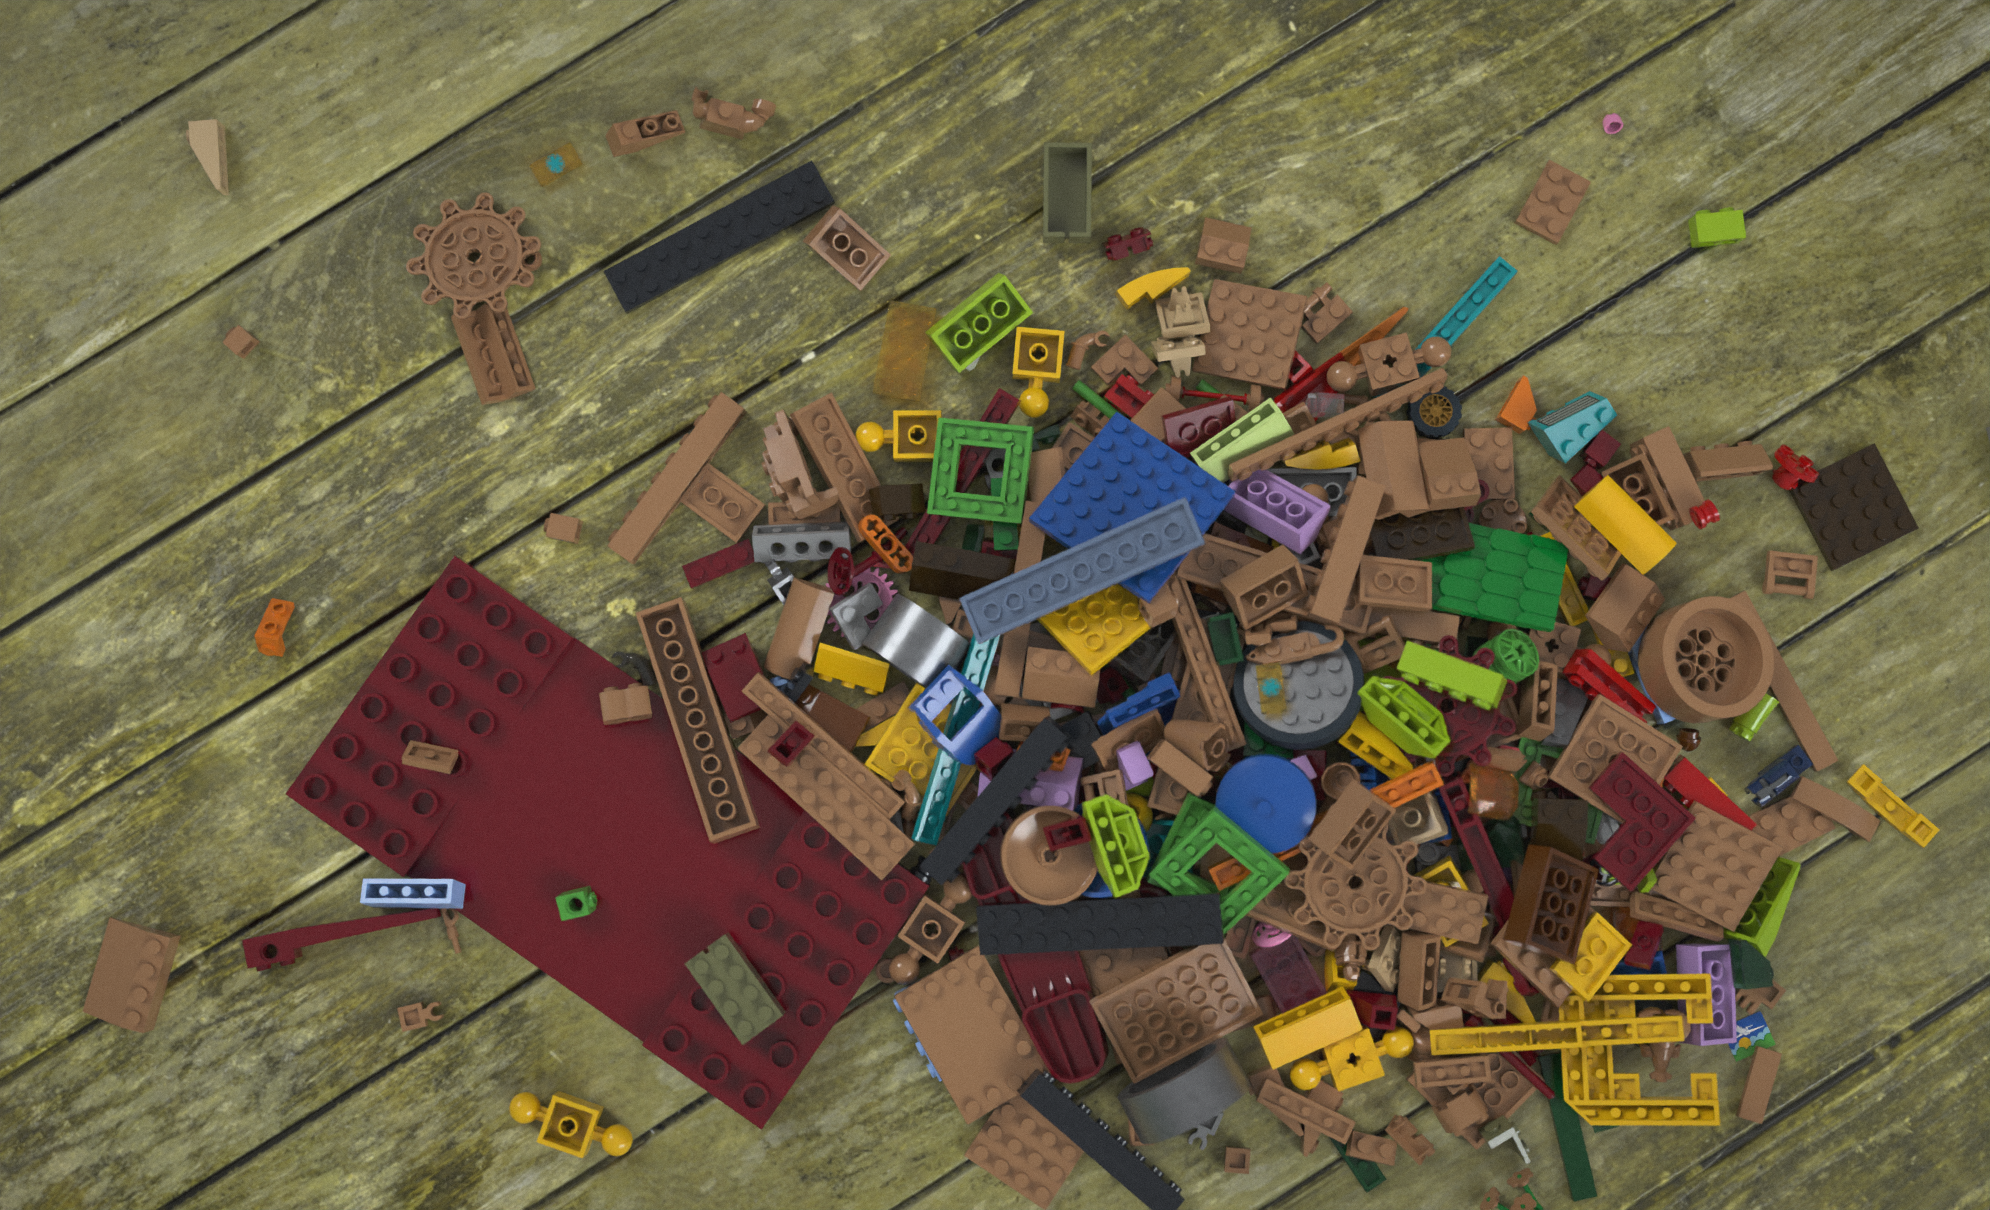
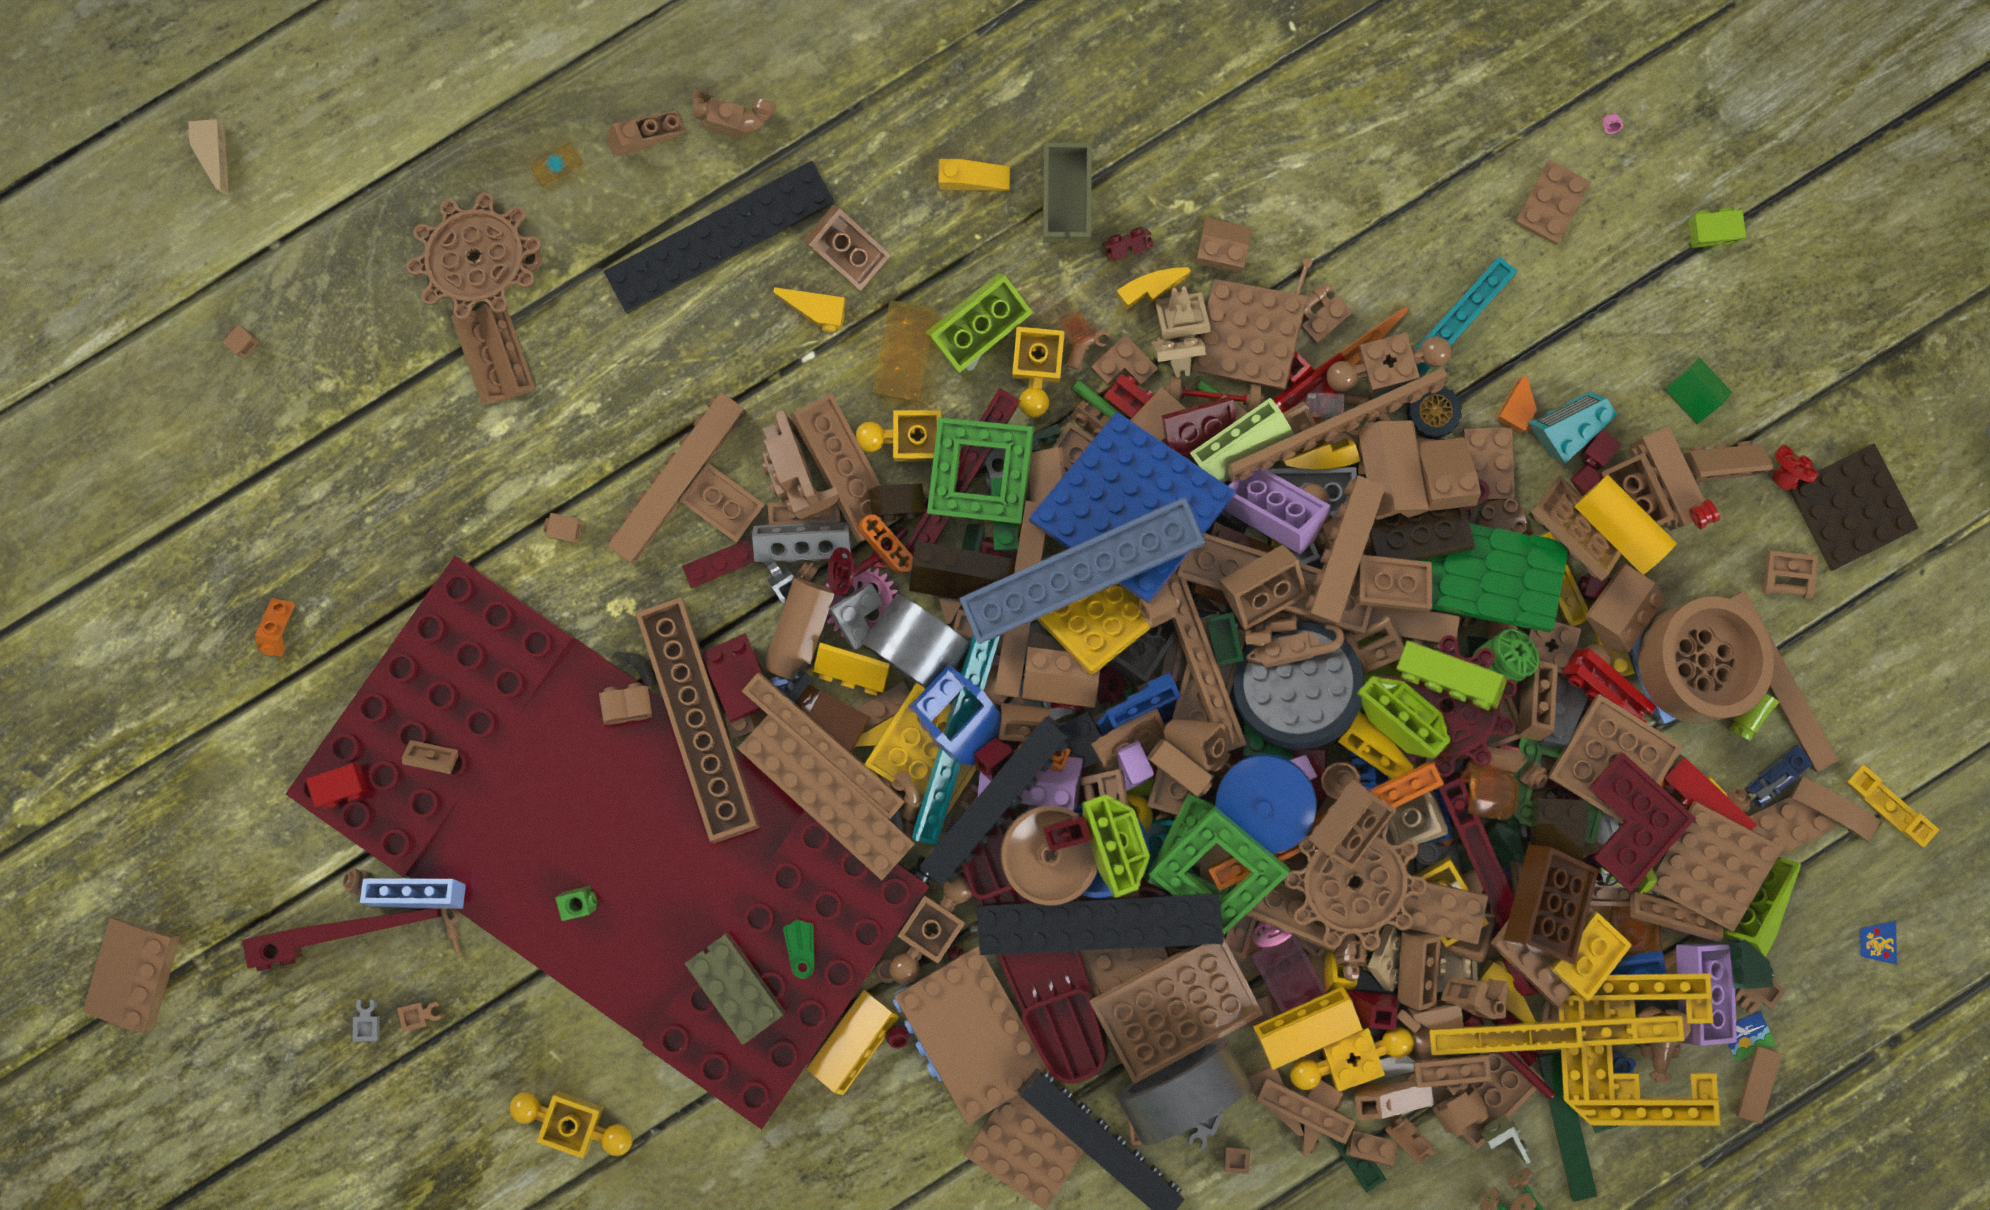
dark red slope [767,721,814,767] -> none
clear yellow tile [1255,662,1287,715] -> none
dark red plate [1624,920,1664,970] -> none
reddish brown plate [1676,728,1701,752] -> none
none -> red brick [306,763,368,810]
none -> medium nougat plate [343,868,370,896]
none -> light grey plate [353,999,380,1042]
none -> yellow slope [773,287,846,333]
none -> green piece [783,919,814,978]
none -> medium nougat plate [797,561,818,581]
none -> yellow brick [807,990,900,1095]
none -> dark red plate [886,1026,910,1049]
none -> yellow slope [938,159,1010,191]
none -> clear orange brick [1060,309,1093,342]
none -> medium nougat hinge [1295,258,1312,295]
none -> medium nougat slope [1355,1082,1434,1120]
none -> white sticker [1380,1055,1416,1078]
none -> blue plate [1613,1052,1636,1073]
none -> green slope [1664,357,1732,424]
none -> medium nougat plate [1727,789,1751,812]
none -> blue sticker [1860,921,1897,964]

